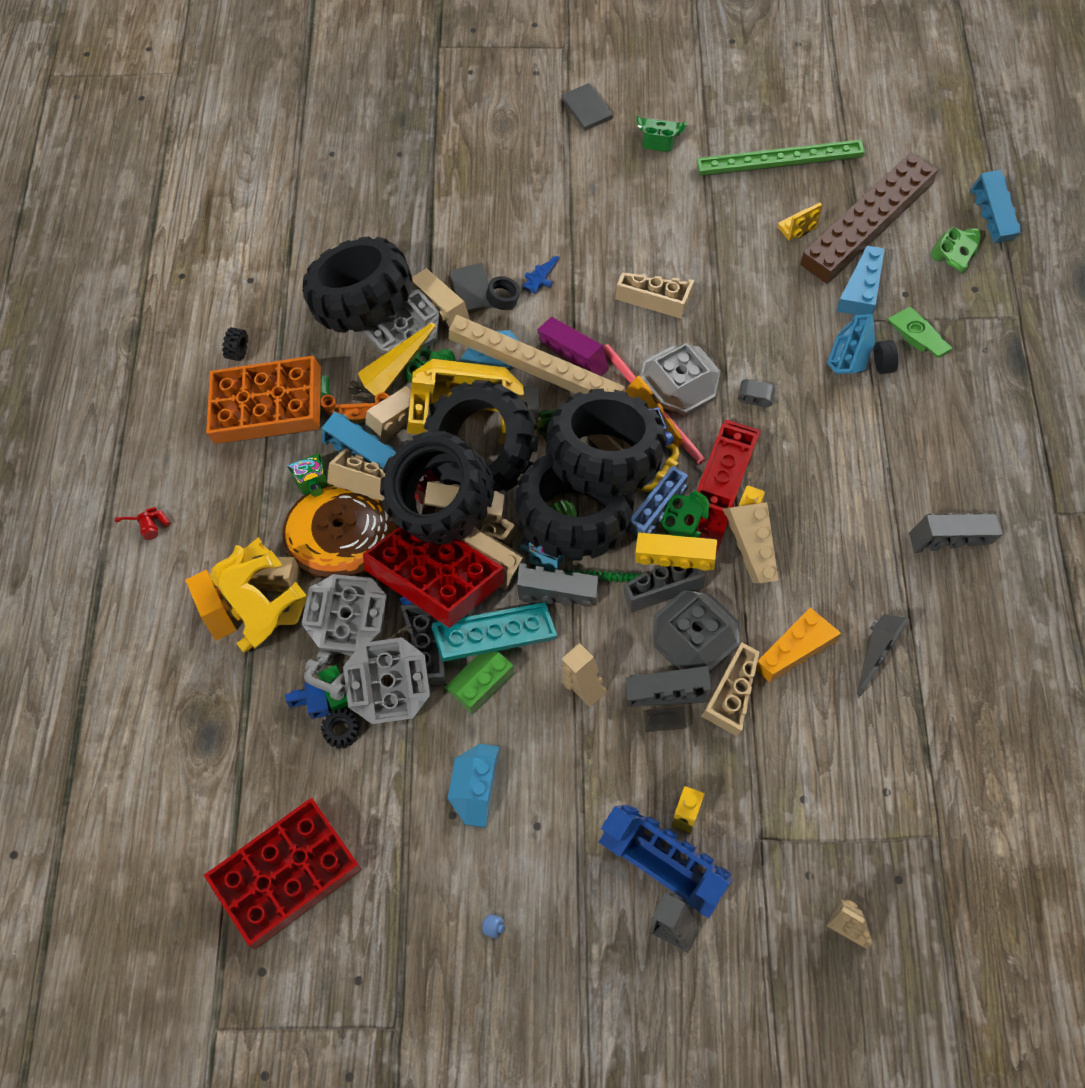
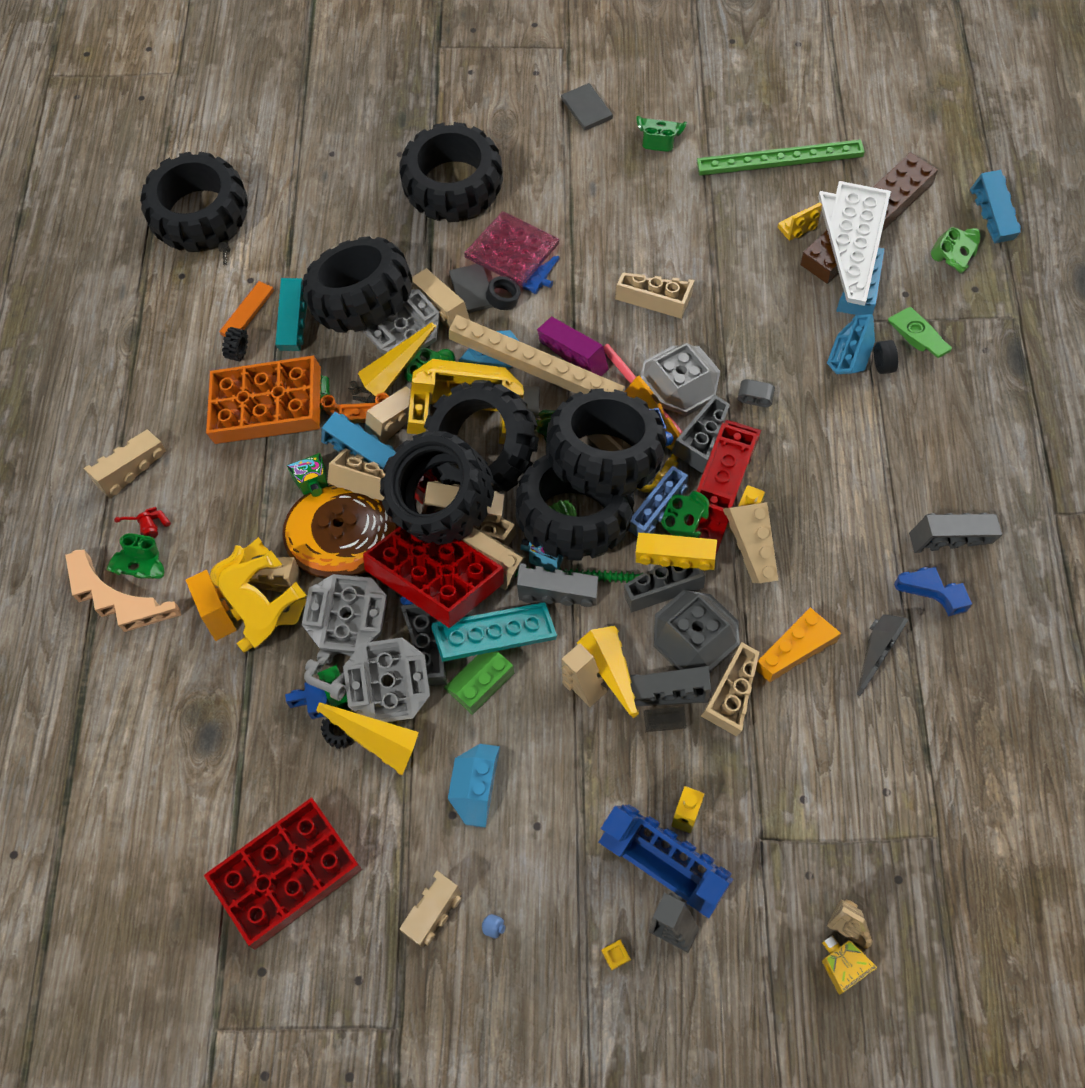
none -> light nougat arch [65,550,181,632]
none -> tan wedge [84,429,166,499]
none -> green piece [106,533,164,579]
none -> black tyre [140,151,248,252]
none -> clear smoke hand [218,242,231,265]
none -> orange tile [219,281,274,337]
none -> teal wedge [275,278,307,351]
none -> yellow wedge [316,702,419,775]
none -> black tyre [399,122,503,222]
none -> tan wedge [400,871,462,948]
none -> clear pink plate [464,211,559,286]
none -> yellow wedge [576,626,639,718]
none -> yellow tile [601,939,631,971]
none -> dark grey wedge [671,395,730,473]
none -> white wing [818,181,891,306]
none -> yellow torso [822,935,877,995]
none -> blue arch [894,567,972,616]

